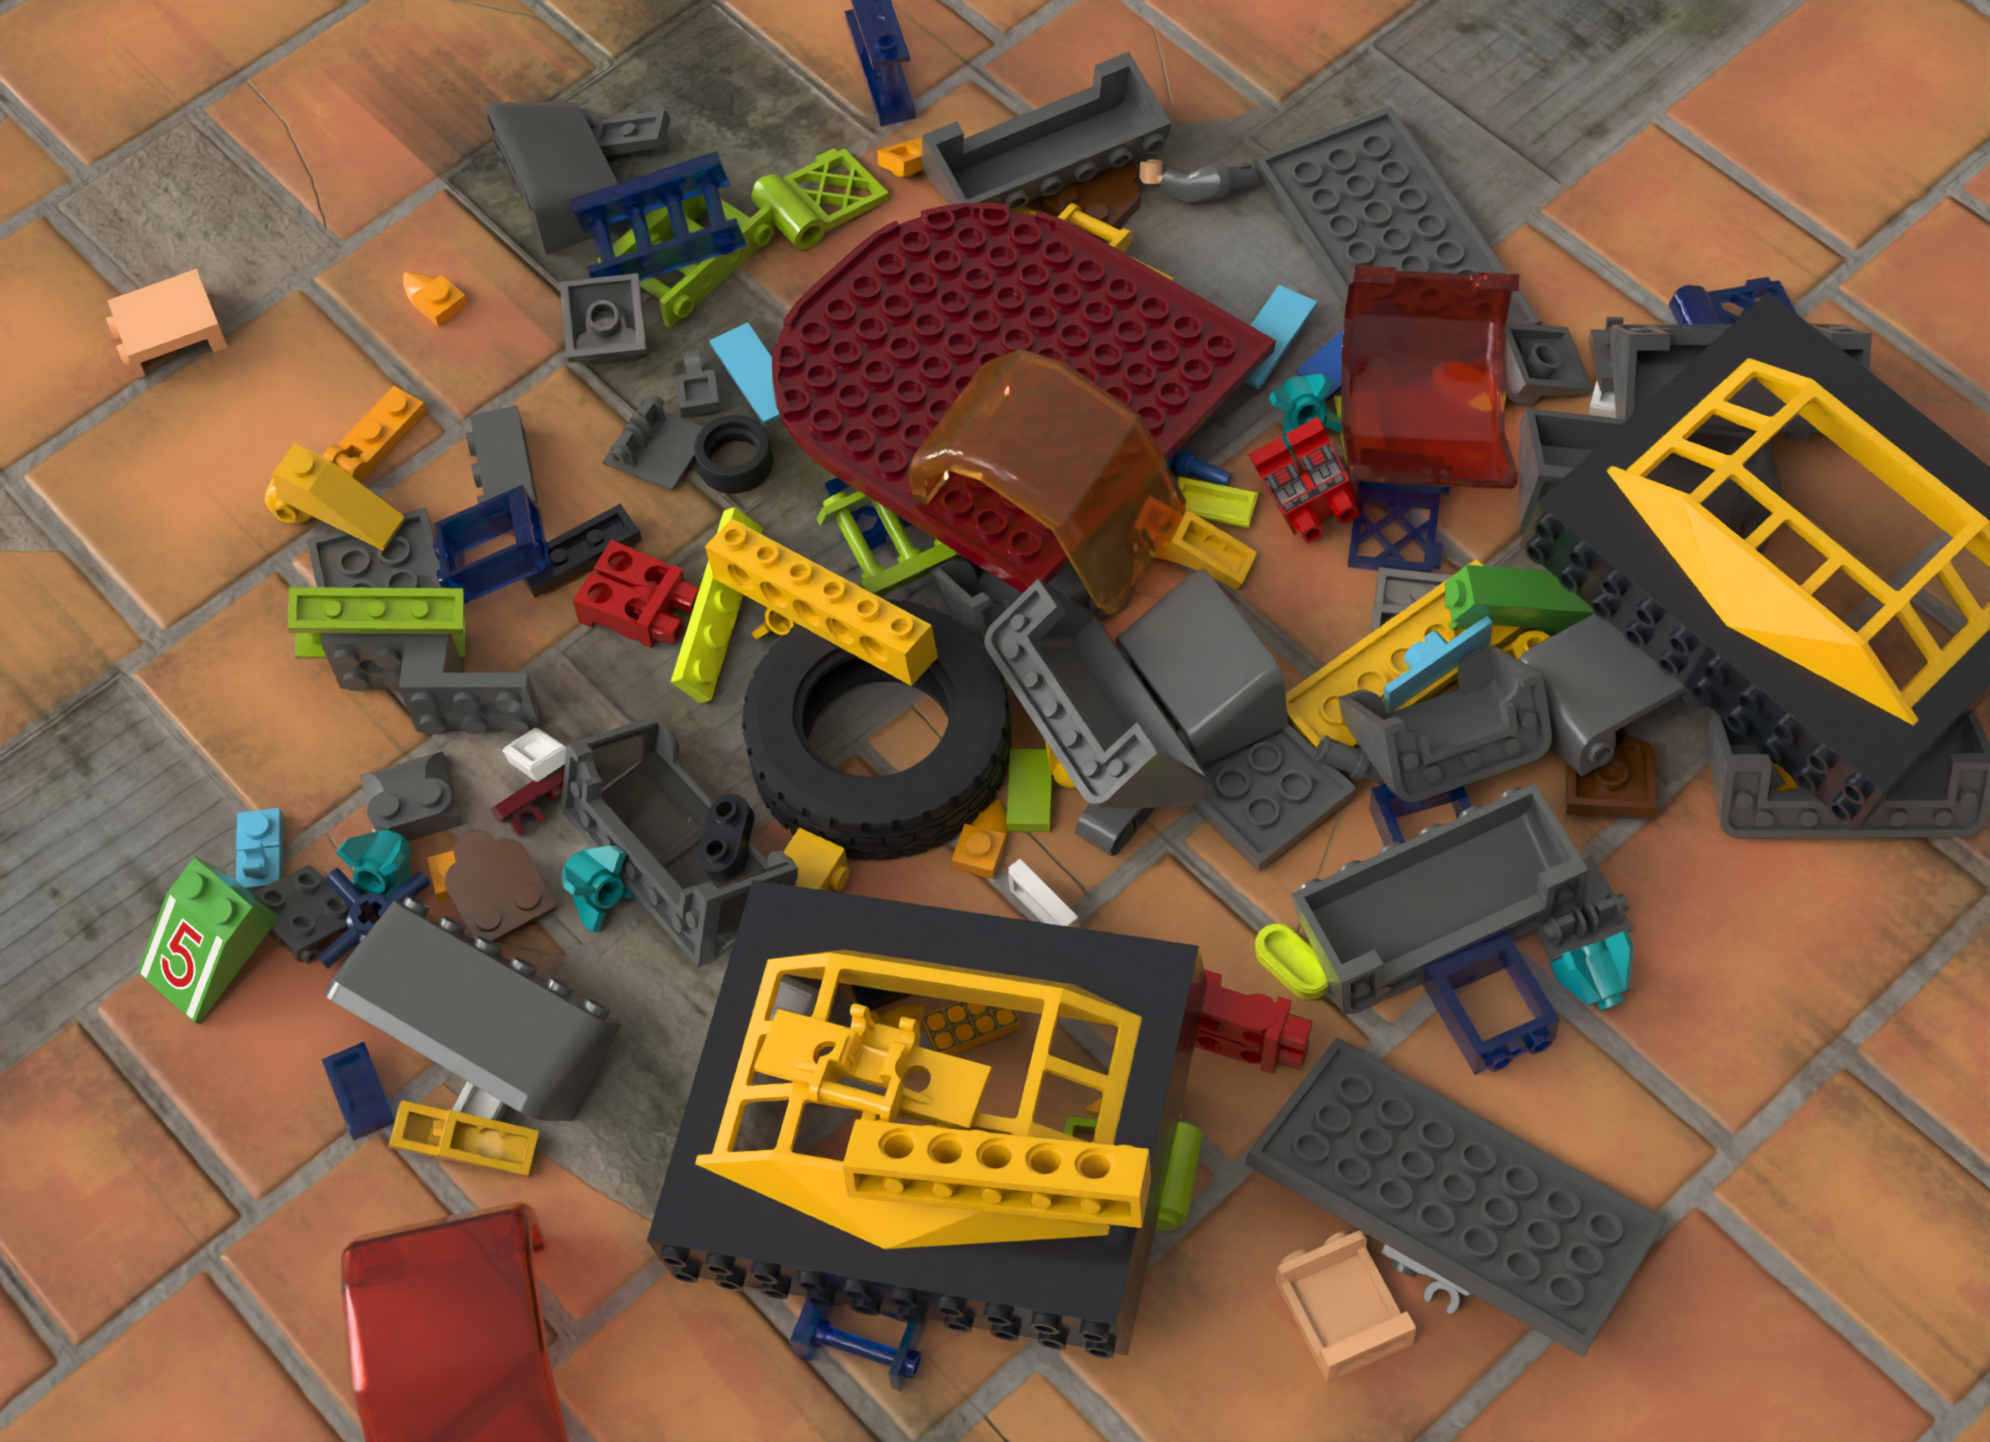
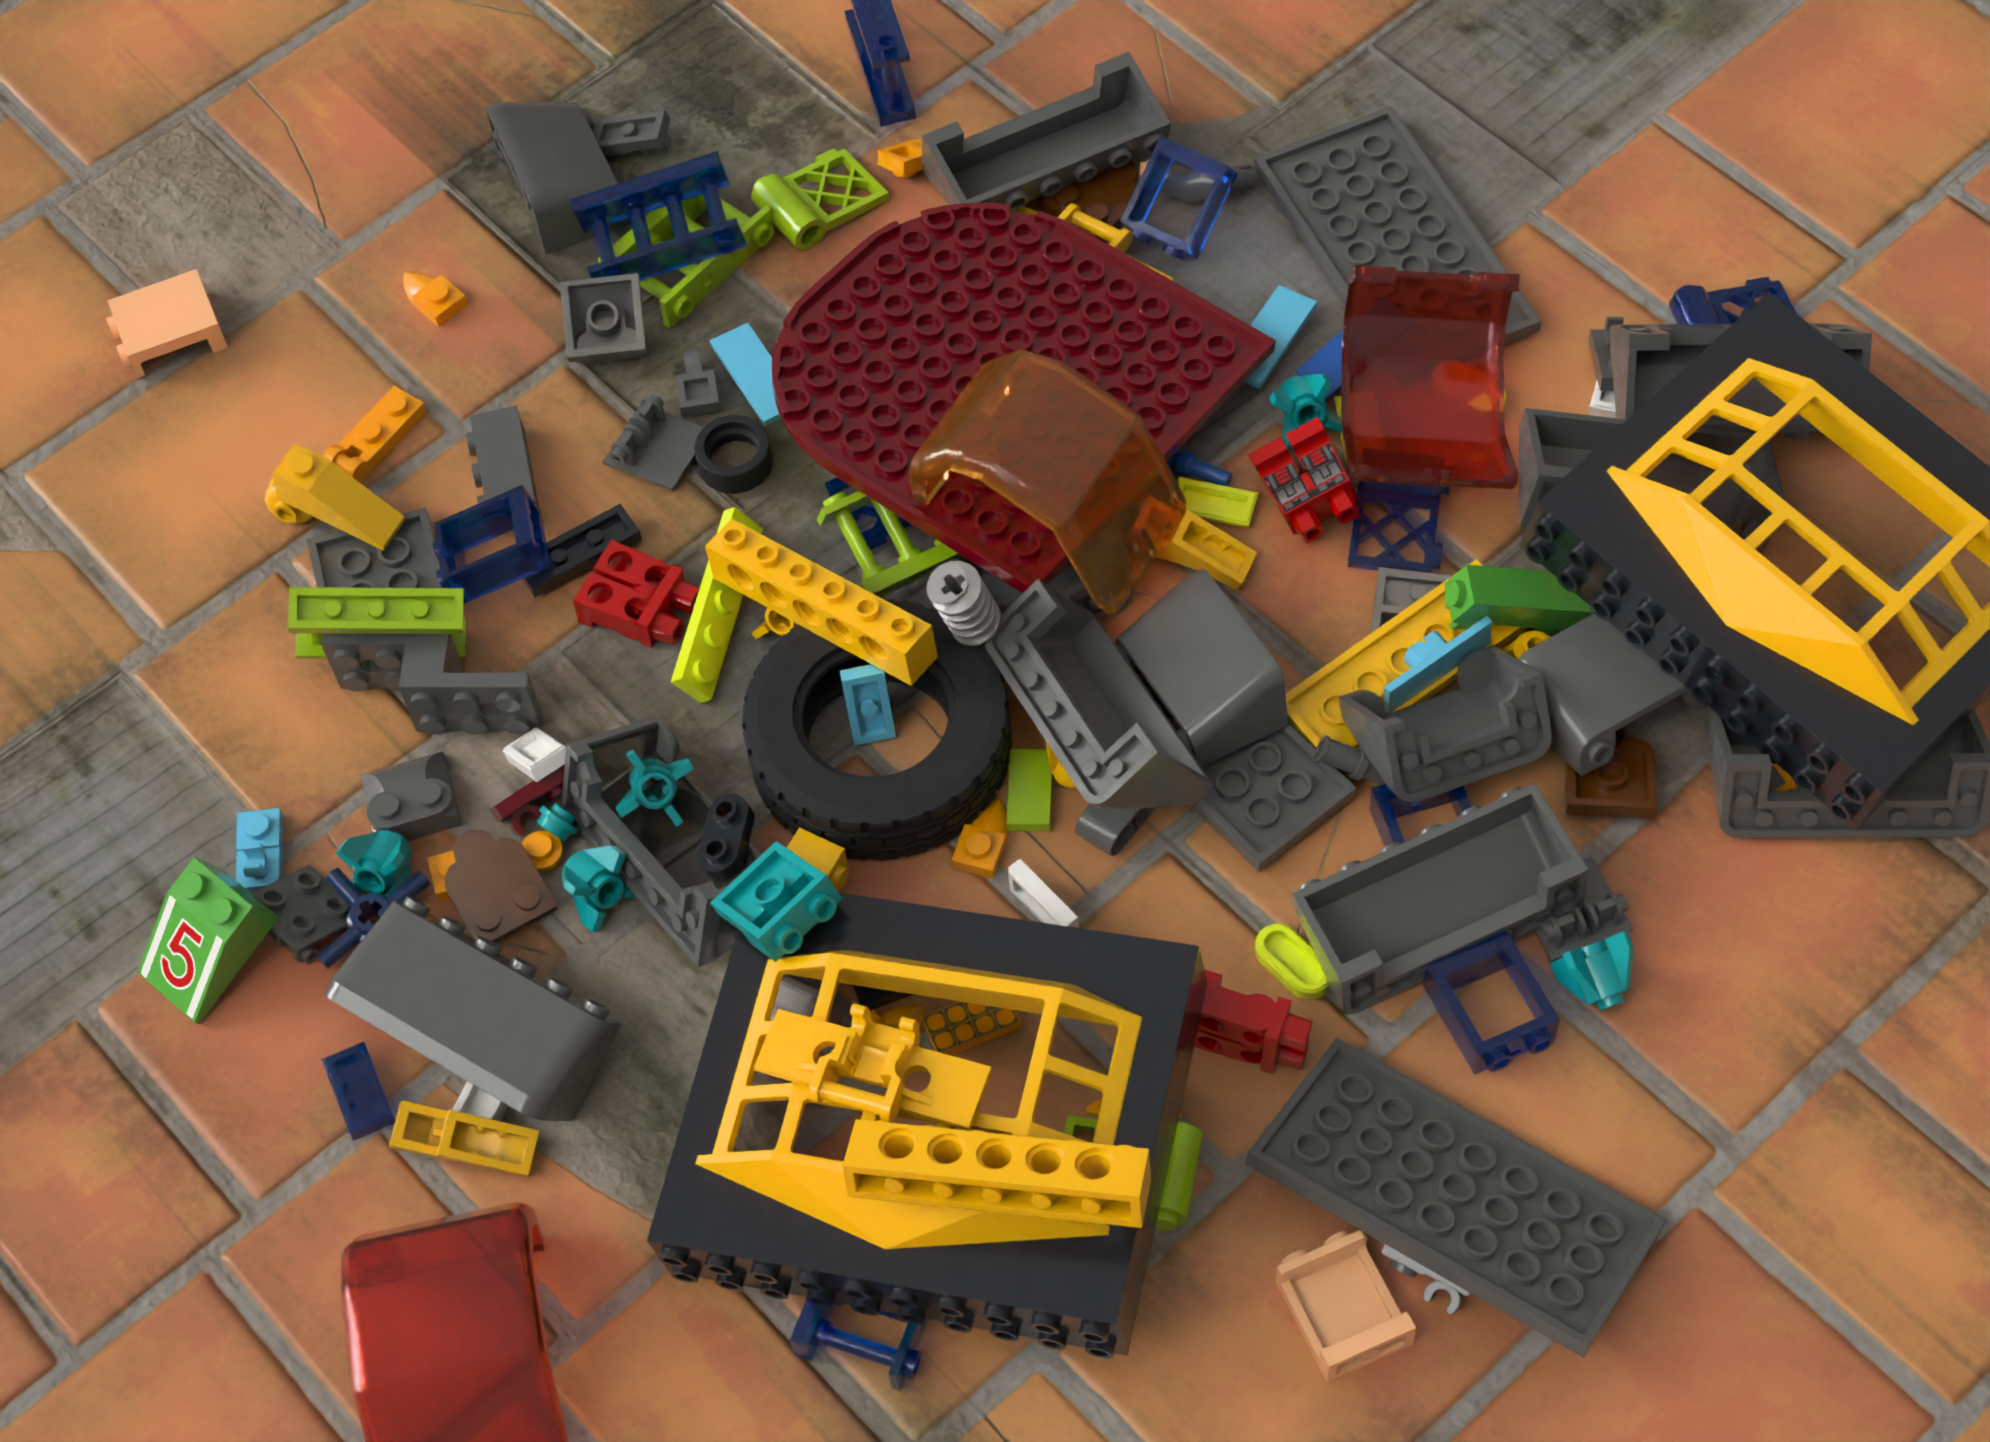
dark grey slope [1490,322,1593,406] -> none
none -> light orange plate [521,831,563,873]
none -> teal plate [536,803,579,841]
none -> teal brick [615,749,694,827]
none -> teal plate [710,841,842,962]
none -> medium azure plate [840,664,896,746]
none -> light grey piece [927,561,1001,646]
none -> clear blue window [1120,136,1238,260]

